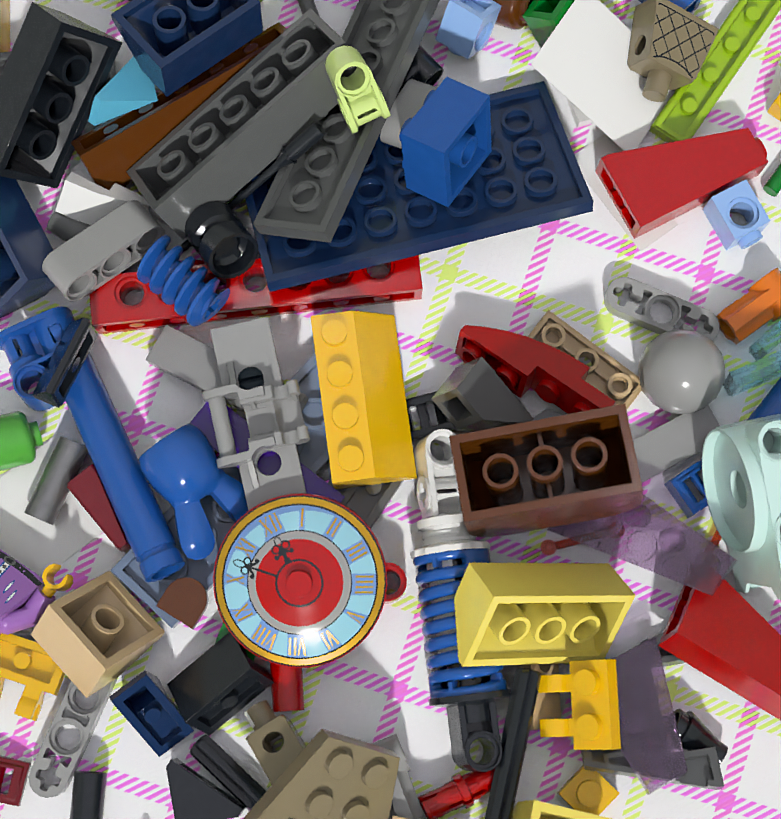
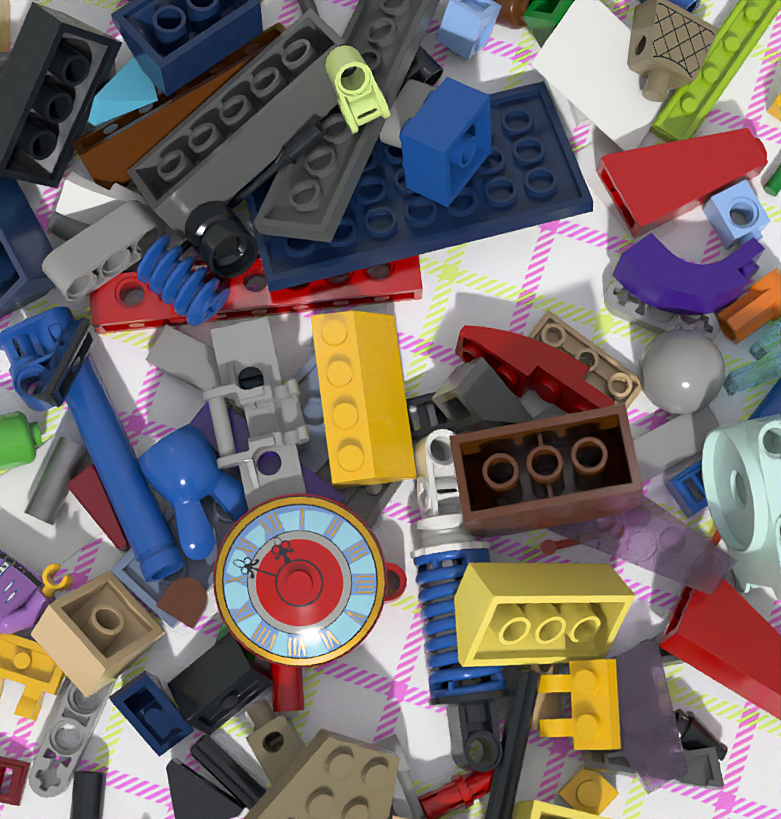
none -> dark purple arch [612,233,765,315]

